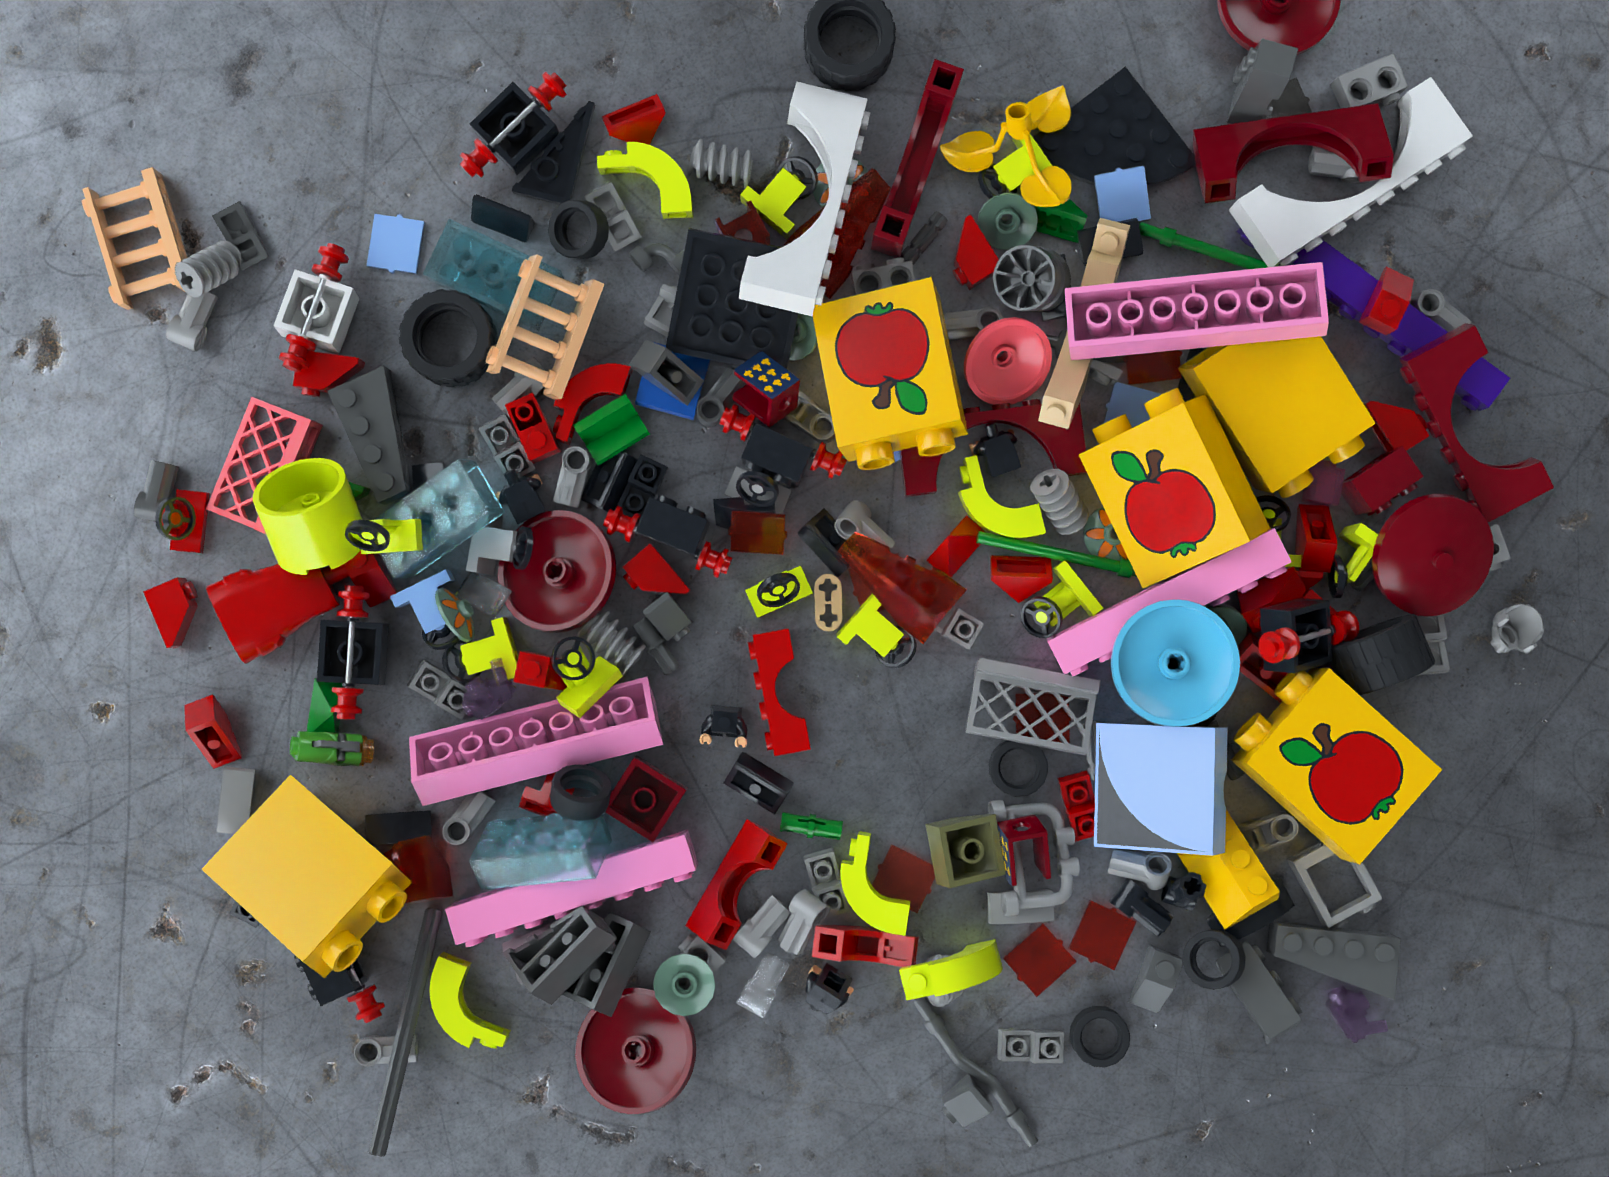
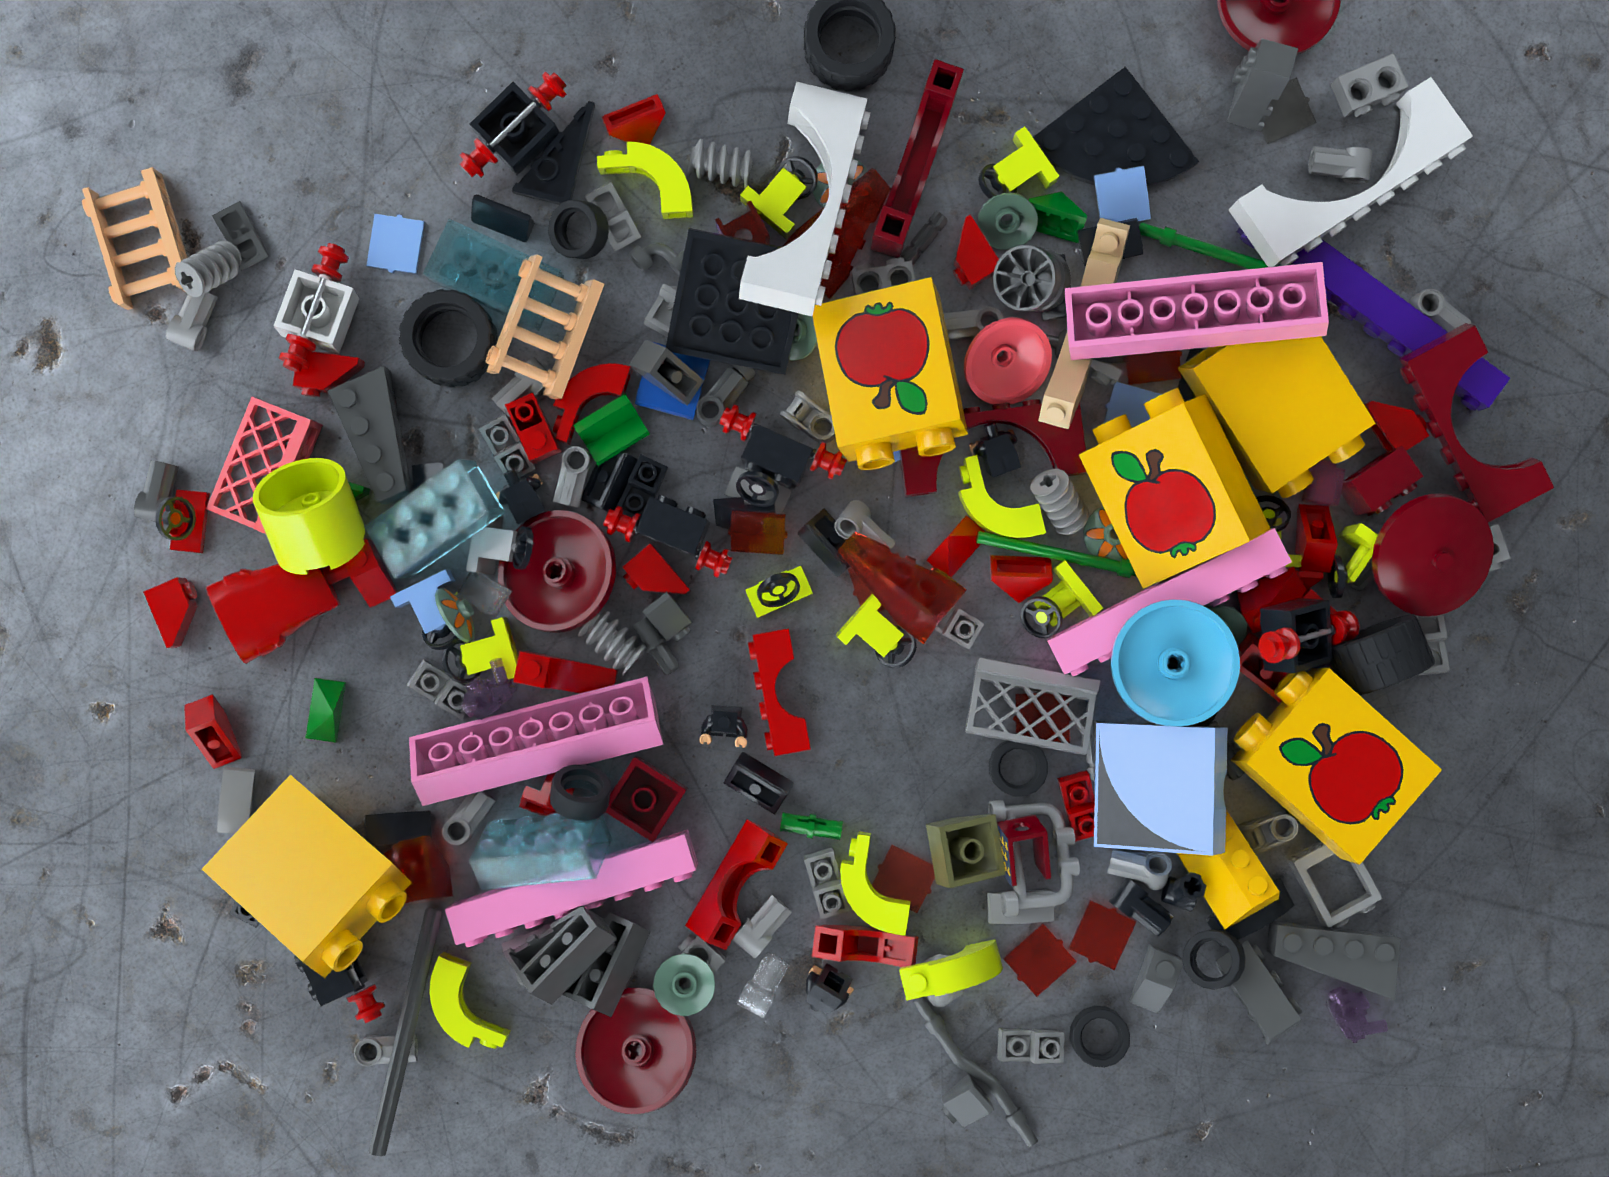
bright green piece [289,731,374,766] -> none
black brick [317,585,389,719] -> none
neon yellow piece [345,519,423,554] -> none
neon yellow piece [551,636,623,718] -> none
piece [732,352,800,428] -> none
light grey piece [778,889,830,955] -> none
tan beam [814,574,842,632] -> none
yellow plant [940,85,1072,207] -> none
dark red arch [1193,103,1394,204] -> none
red slope [1359,266,1414,335] -> none
light grey hair [1490,604,1544,654] -> none

